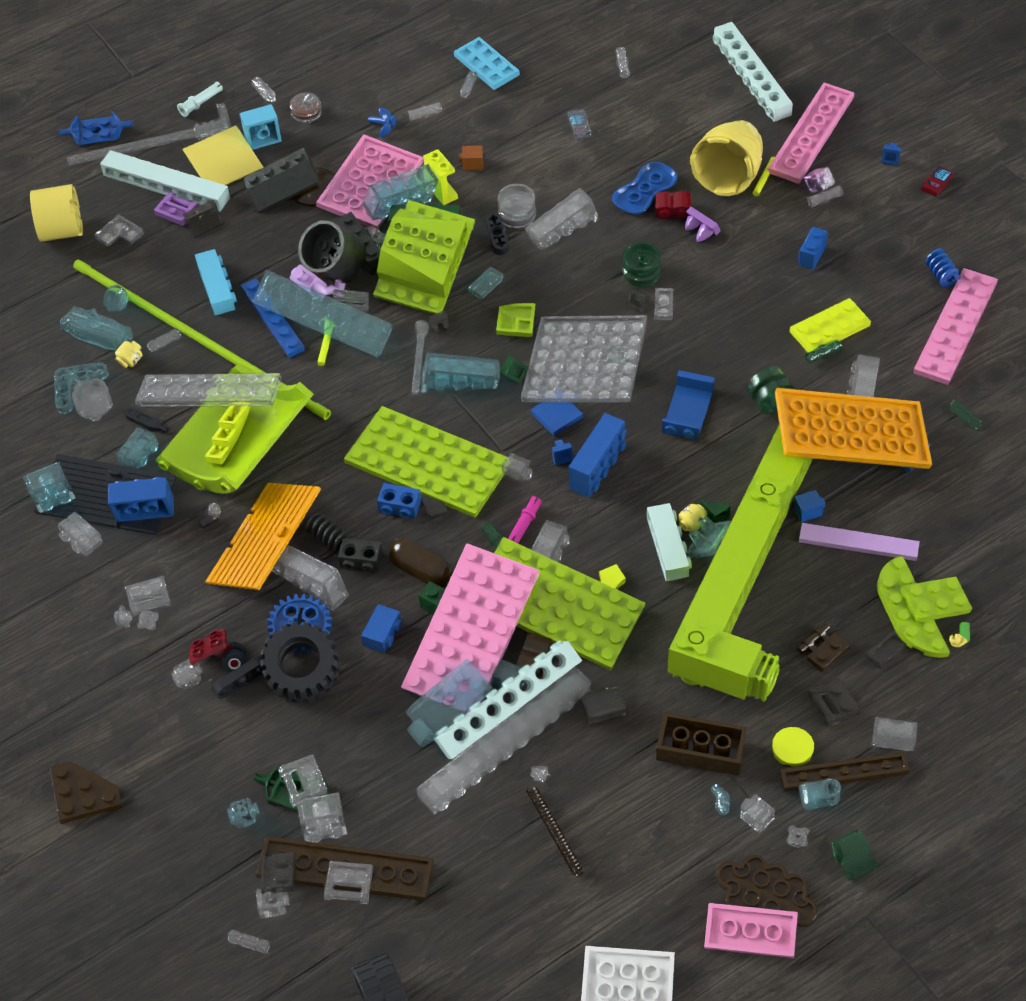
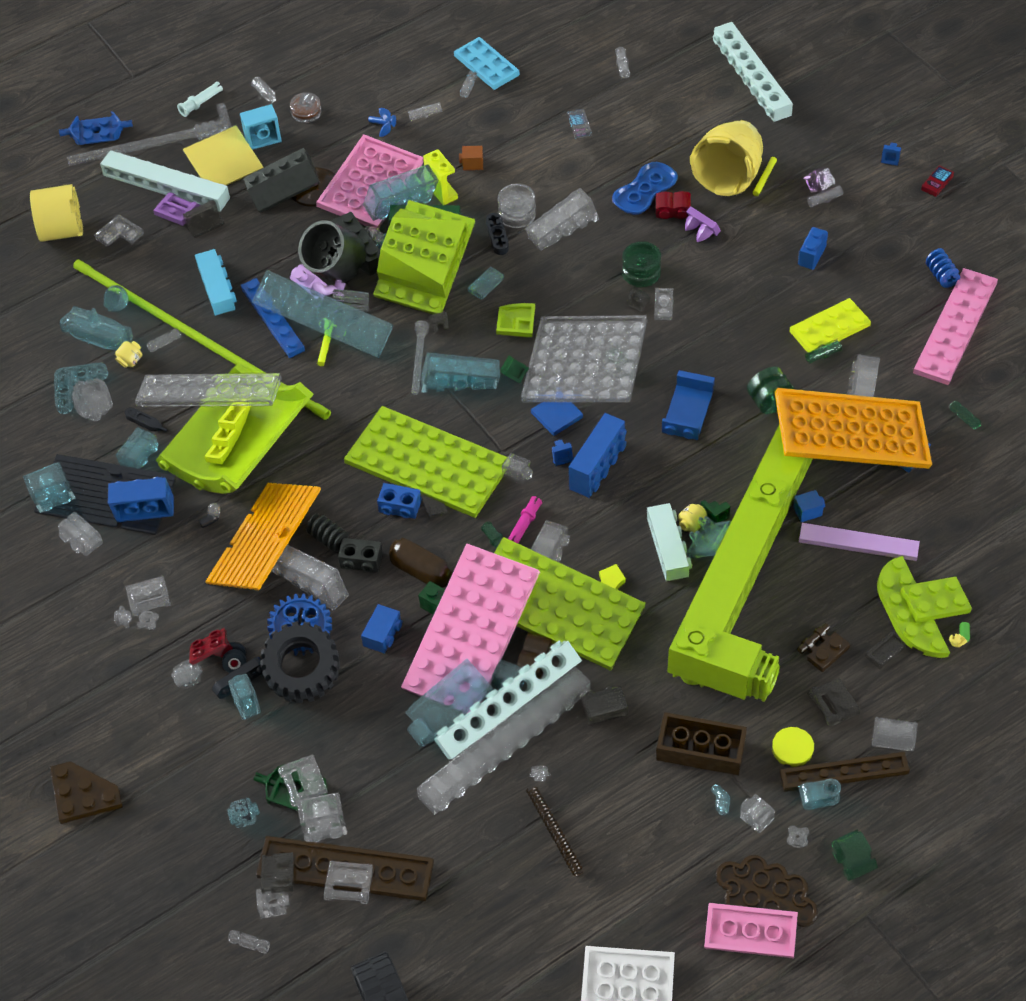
bright pink plate [768,83,854,184] -> none
none -> clear light blue brick [228,674,261,720]

